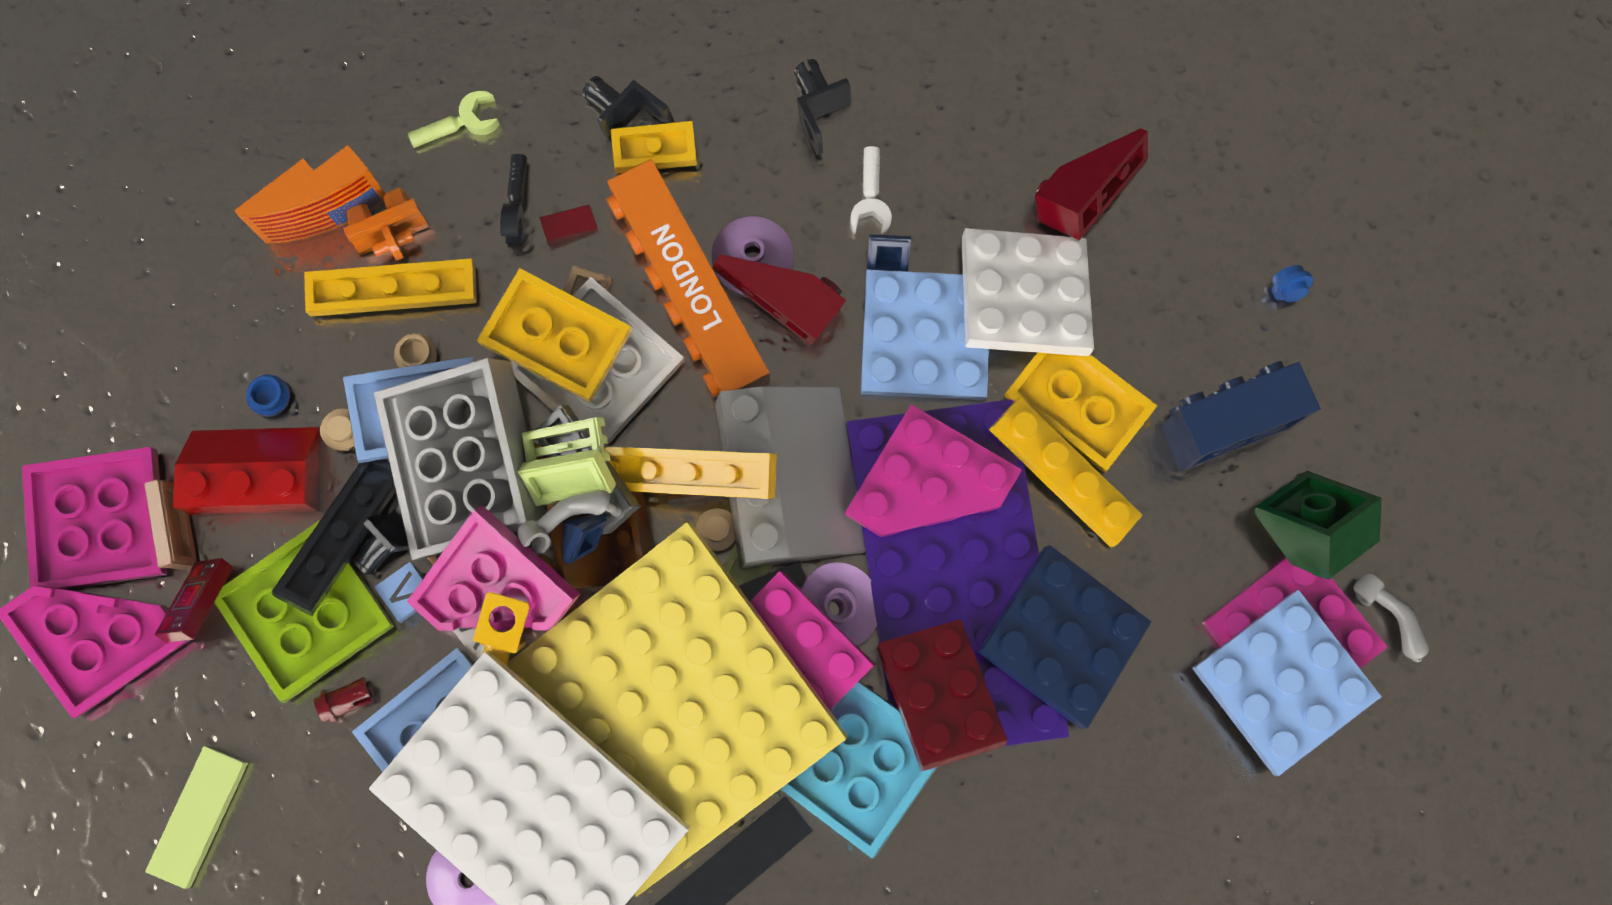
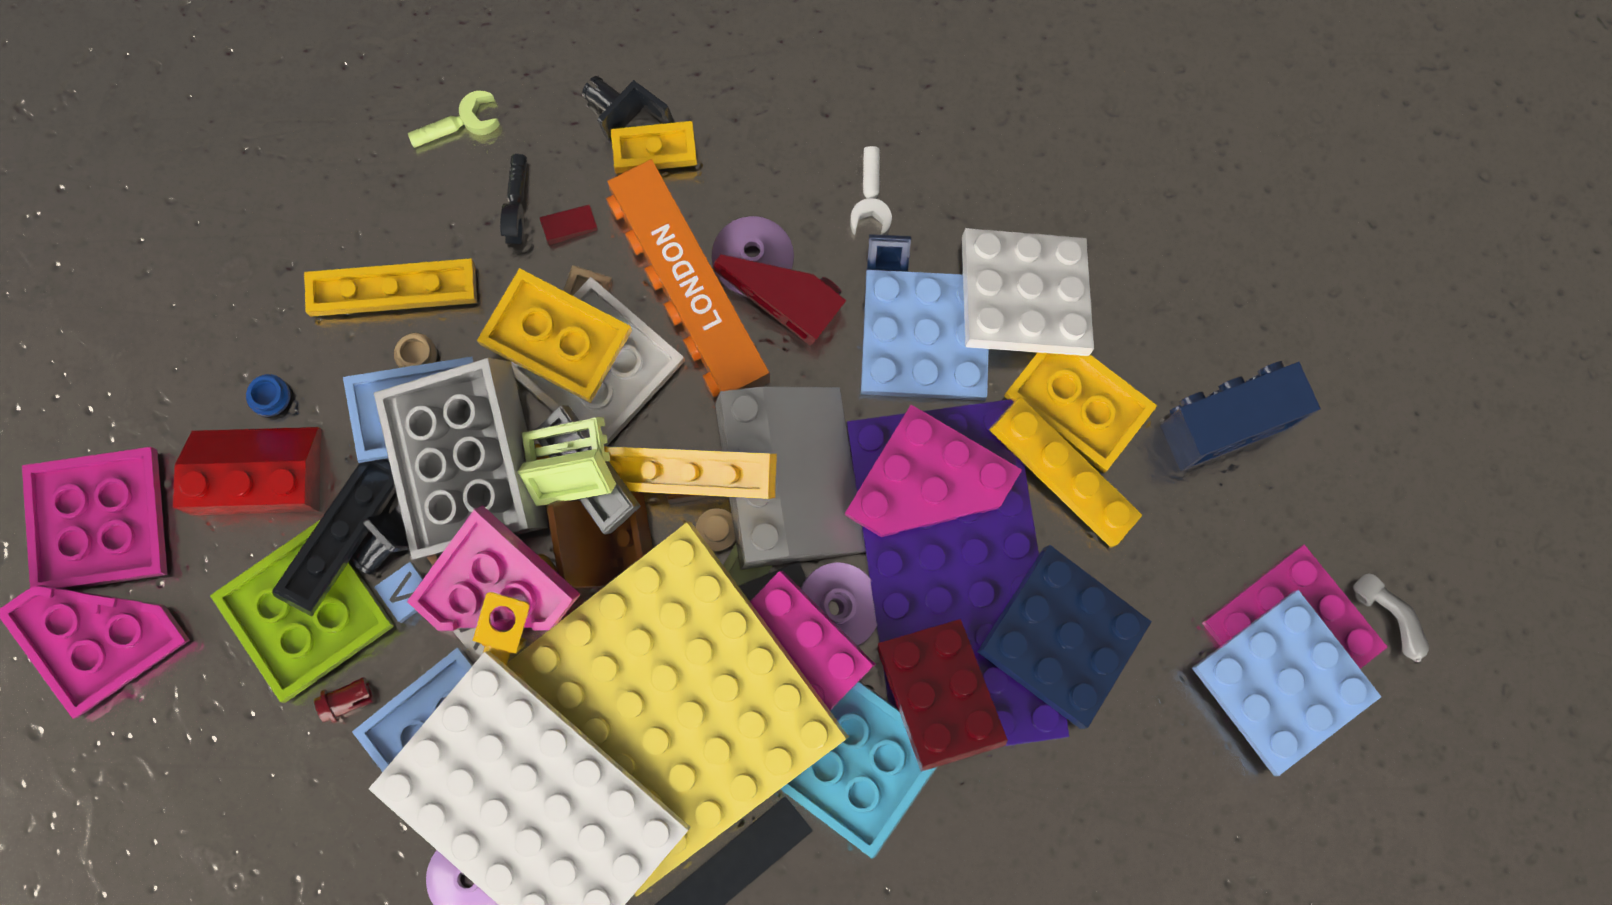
medium nougat tile [144,479,197,570] -> none
yellowish green tile [145,746,248,889] -> none
dark red tile [154,558,233,643] -> none
orange slope [234,145,386,244] -> none
tan plate [320,409,355,451] -> none
orange hips [343,187,429,261] -> none
light grey piece [517,490,622,553] -> none
dark blue slope [563,513,607,564] -> none
black bracket [794,59,851,155] -> none
dark red slope [1035,128,1148,241] -> none
dark green slope [1255,471,1382,580] -> none
blue plate [1271,265,1314,302] -> none

